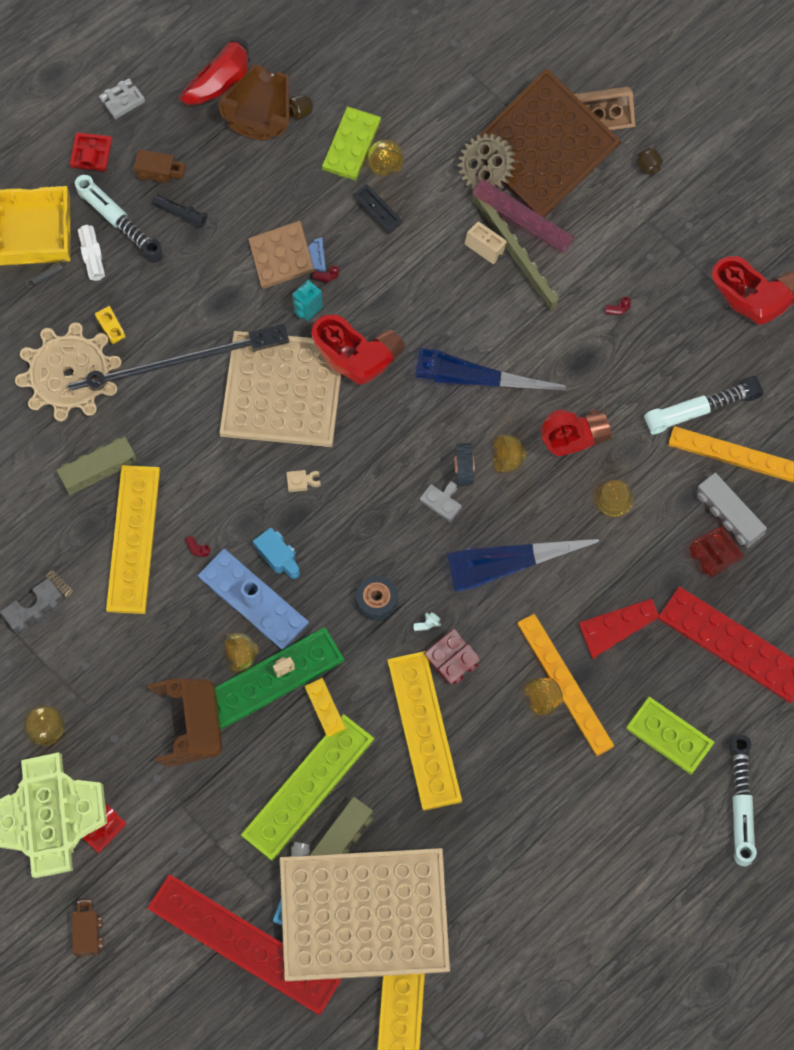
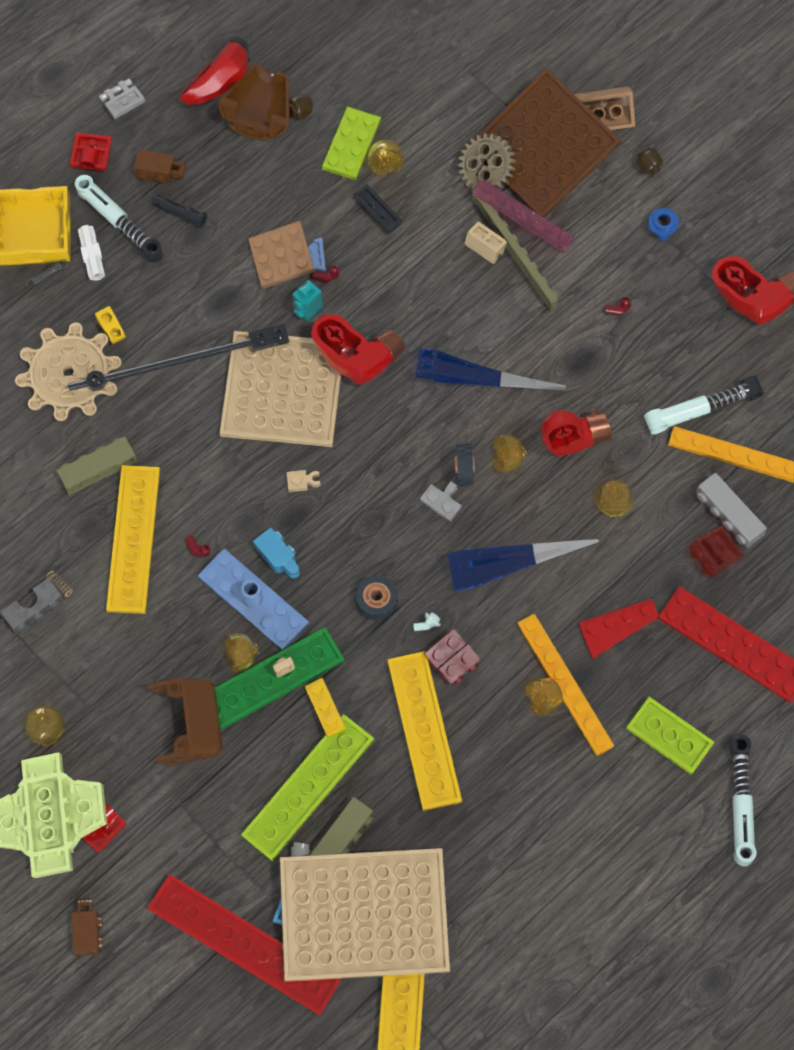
none -> blue piece [648,208,679,241]

